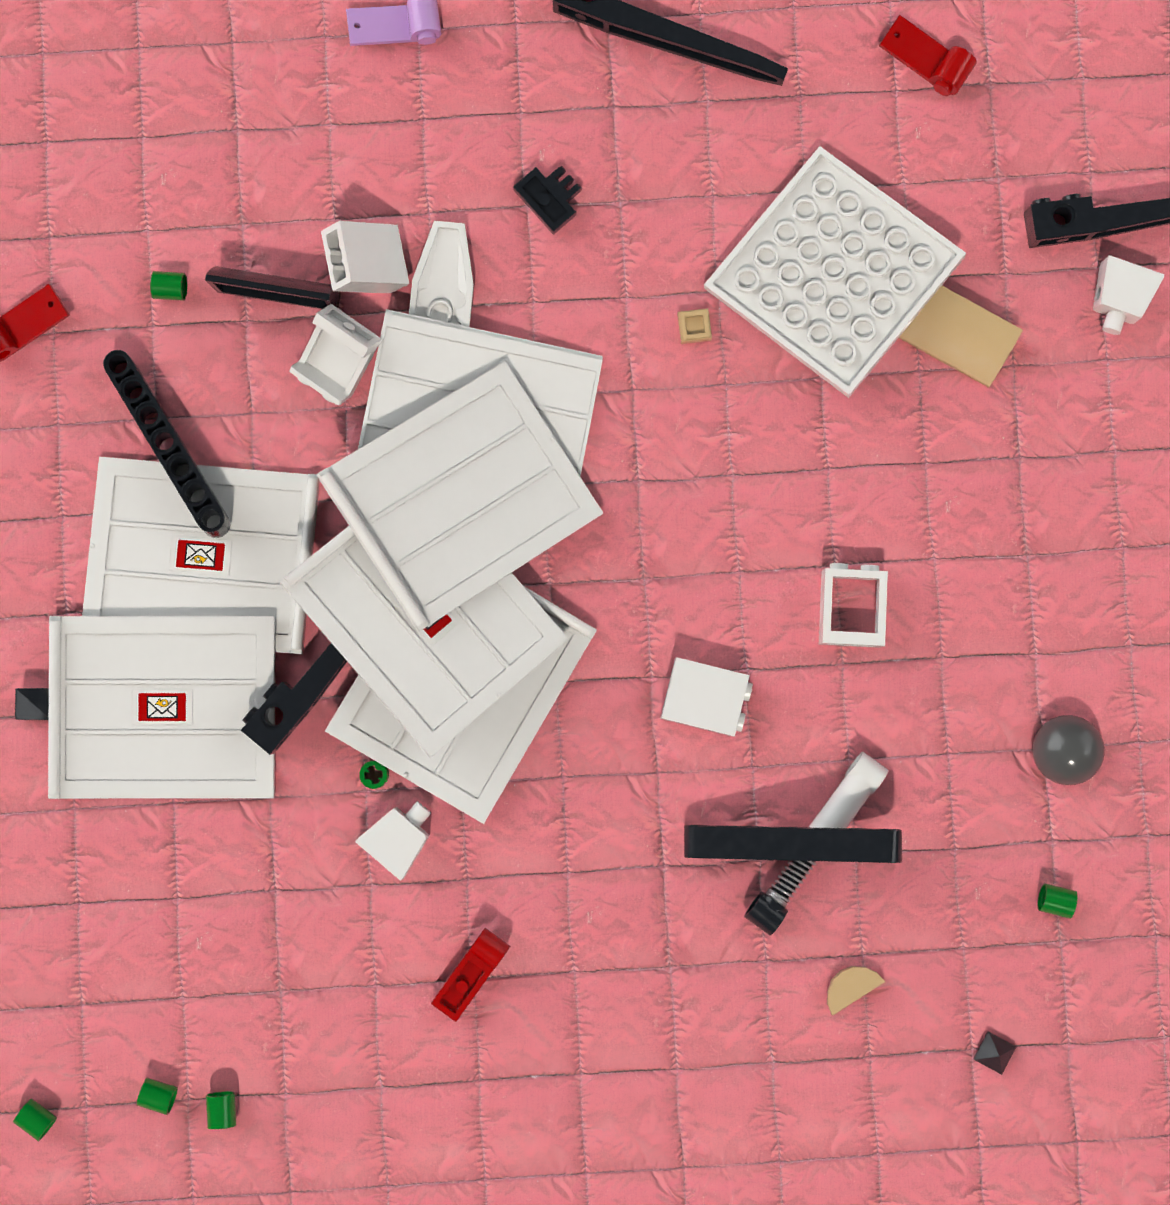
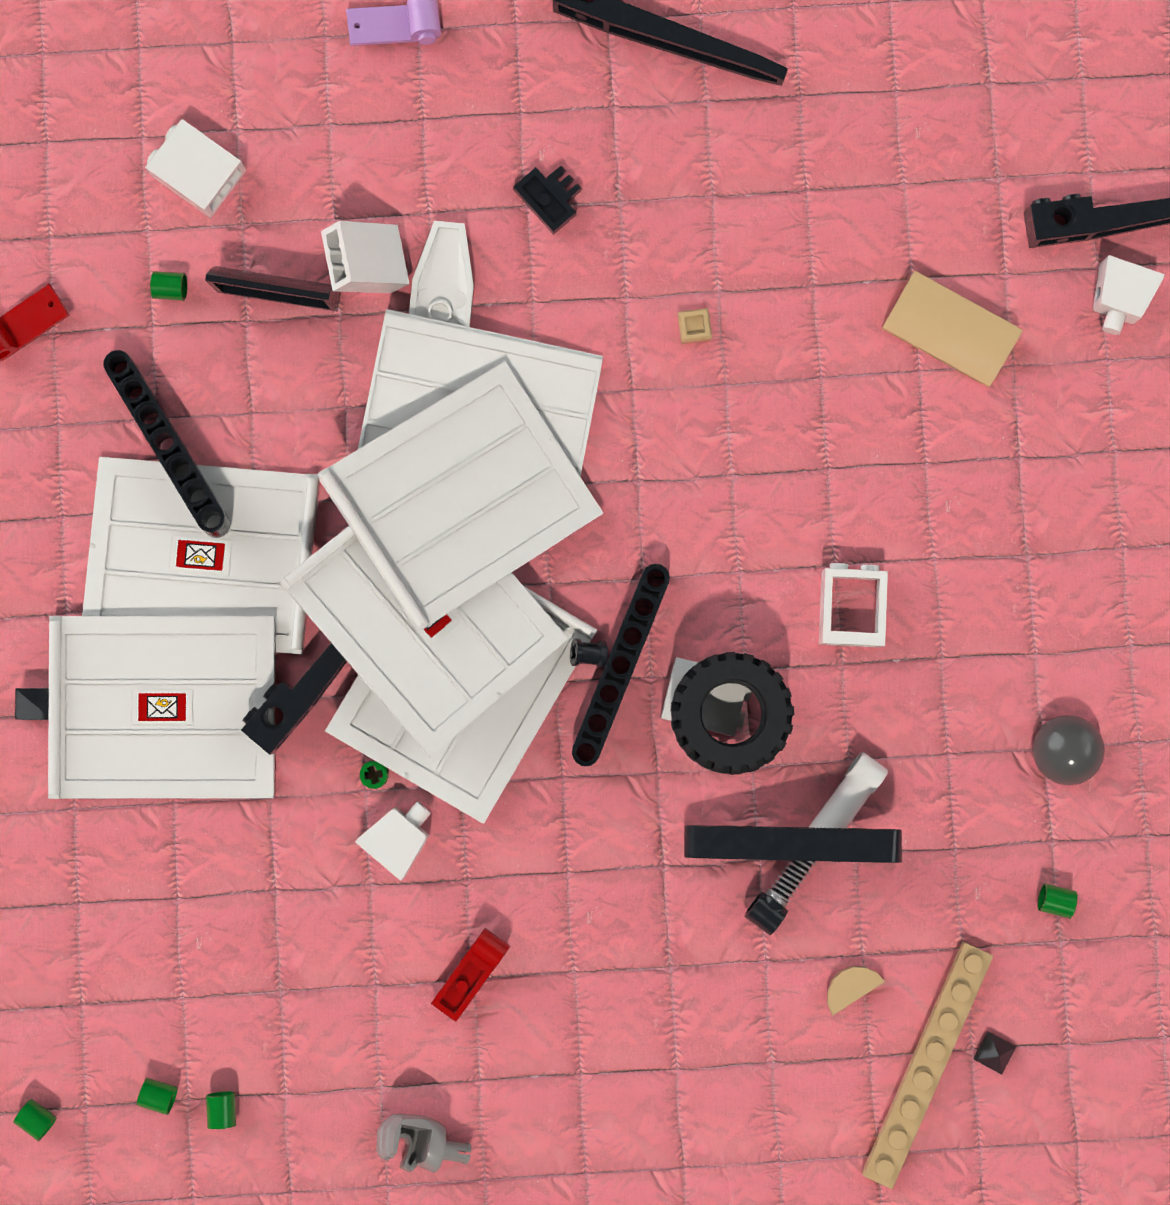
white panel [289,304,382,405] -> none
white plate [704,146,966,398] -> none
red door [879,15,977,96] -> none
none -> white brick [145,119,246,218]
none -> light grey piece [376,1114,471,1173]
none -> black bush [570,638,608,669]
none -> black beam [572,564,670,766]
none -> black tyre [670,652,795,775]
none -> tan plate [862,941,993,1189]

